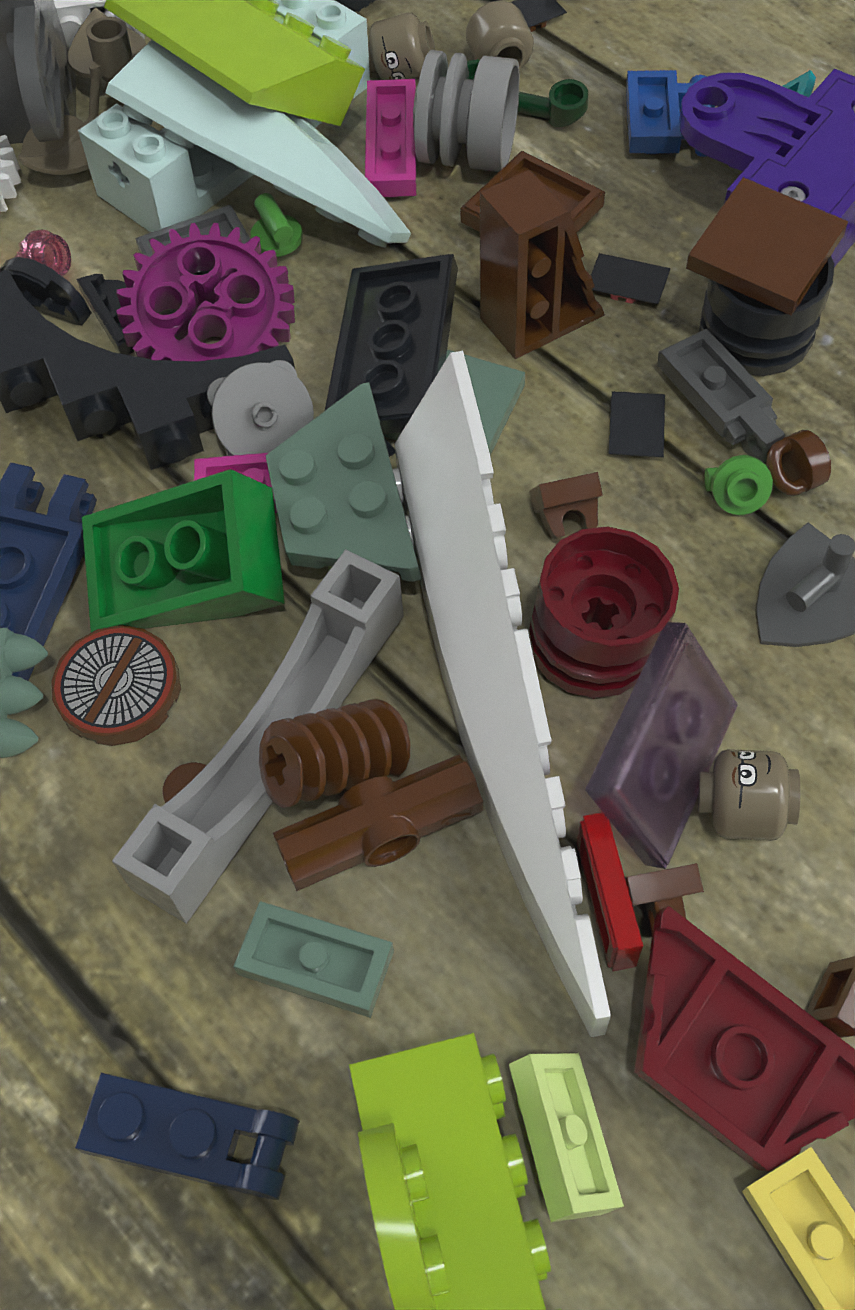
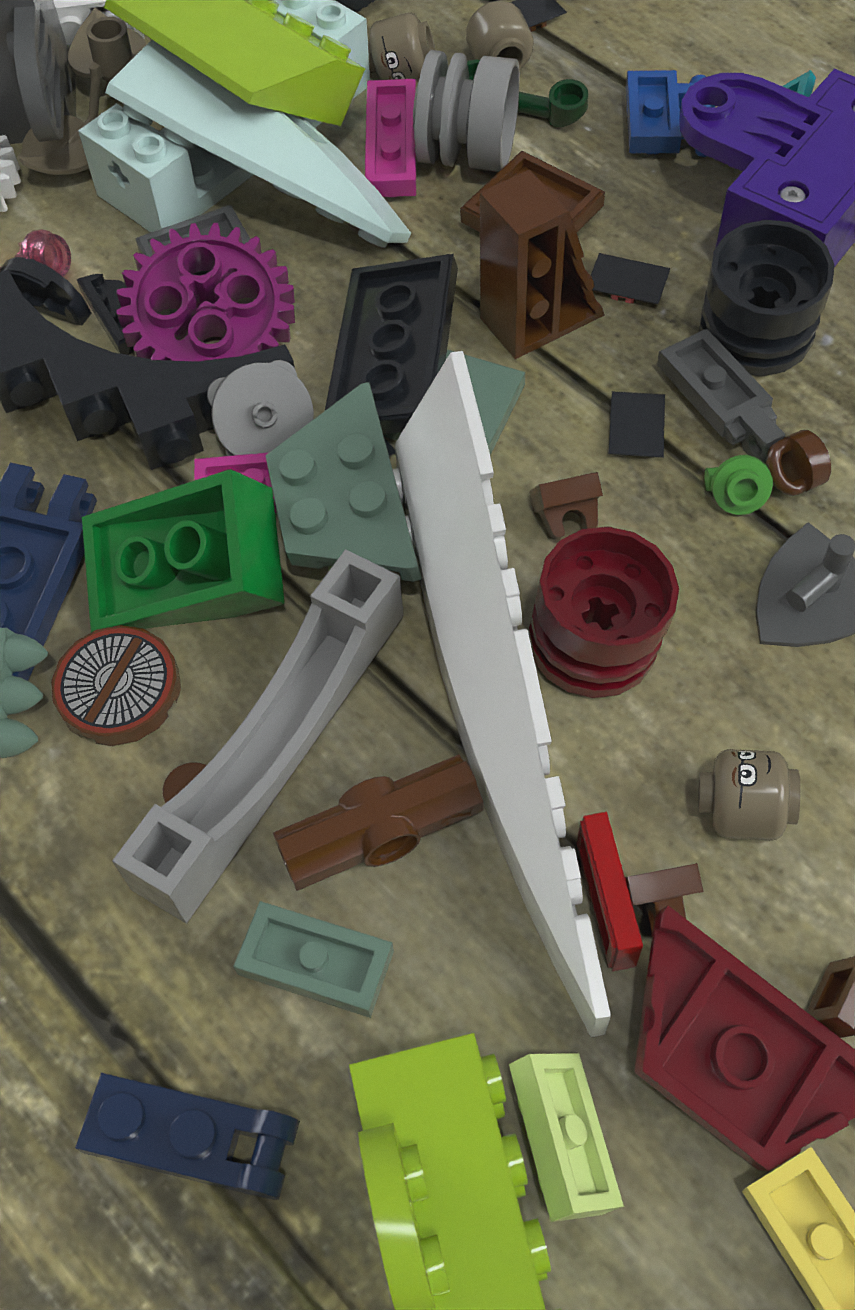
bright green plate [250,193,303,257] -> none
reddish brown piece [259,698,410,808] -> none
clear purple tile [585,622,738,869] -> none
reddish brown tile [686,177,848,316] -> none

